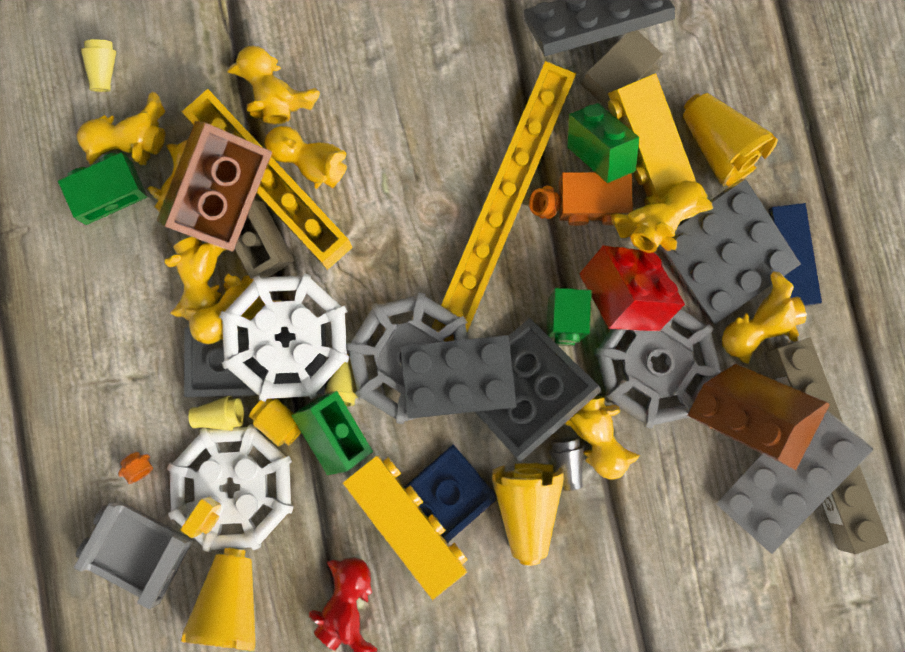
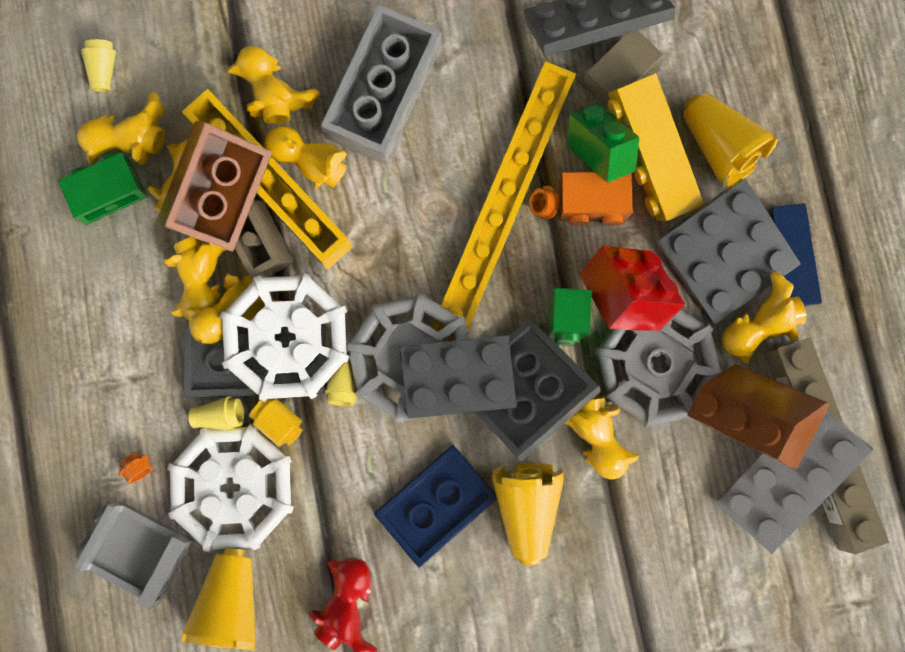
yellow plate [180,497,221,538] -> none
green brick [291,391,373,476] -> none
yellow brick [343,455,468,600] -> none
flat silver cone [549,437,584,491] -> none
yellow animal [611,181,713,253] -> none
none -> light grey brick [321,4,441,165]

